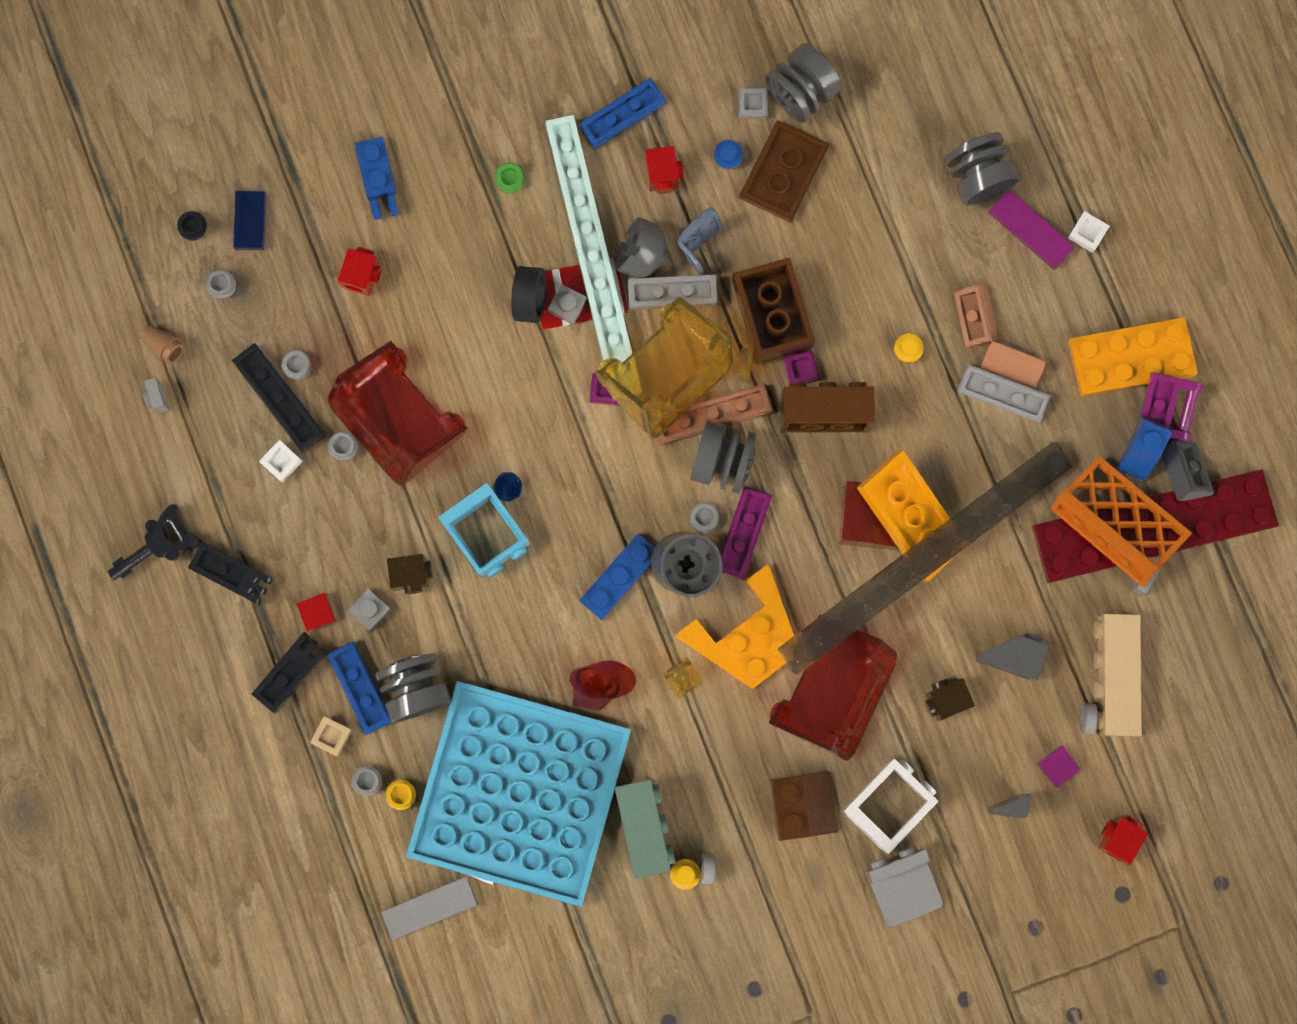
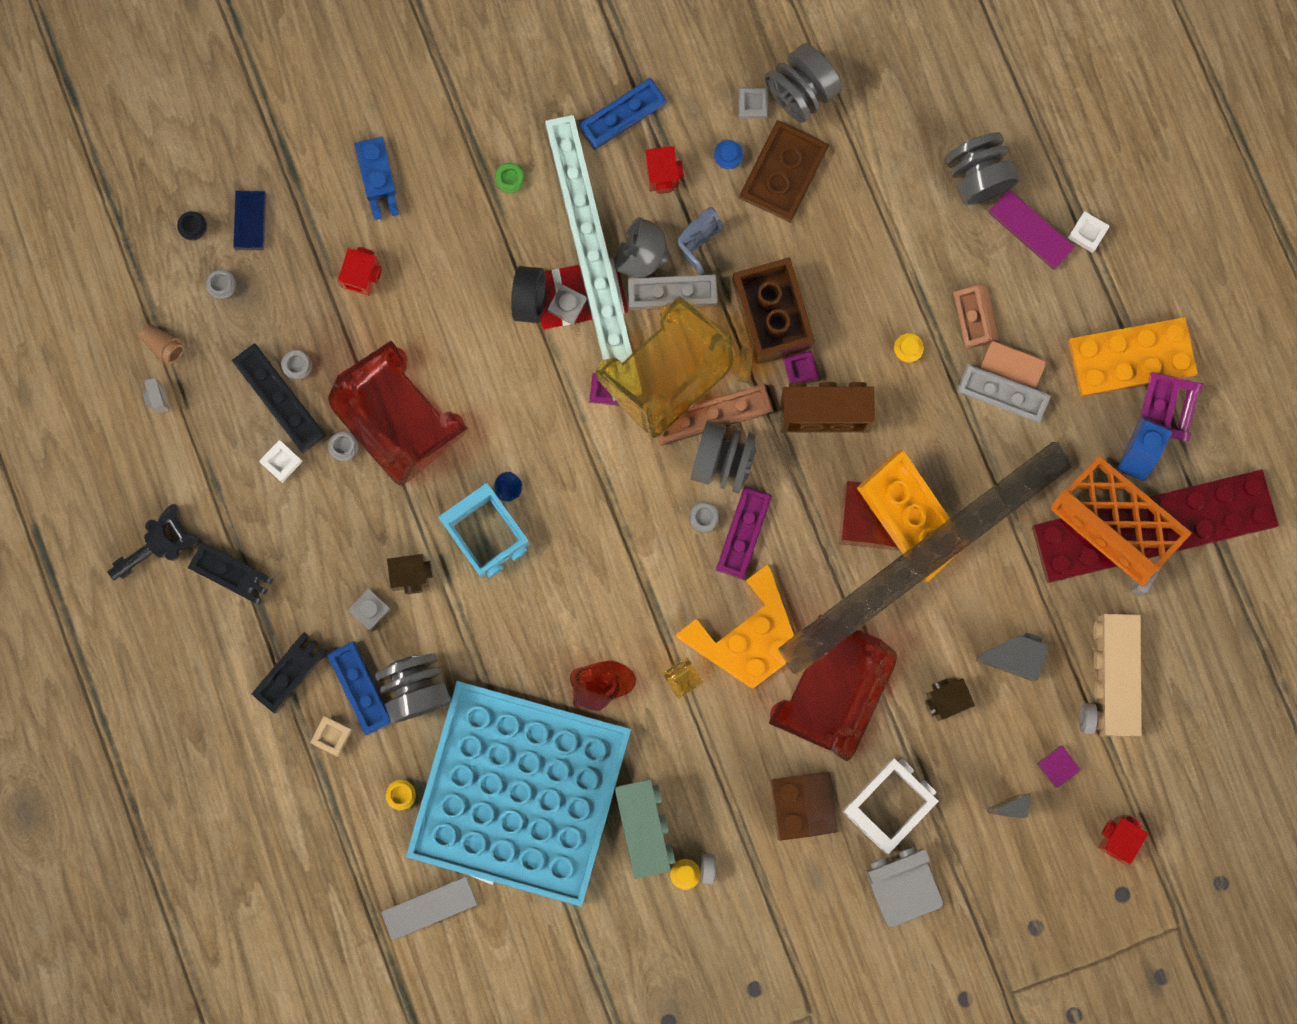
red tile [296,593,336,632] -> none
light grey plate [352,766,383,796] -> none
blue plate [579,534,655,621] -> none
dark grey wheel [651,532,722,597] -> none
dark grey slope [1162,440,1214,501] -> none

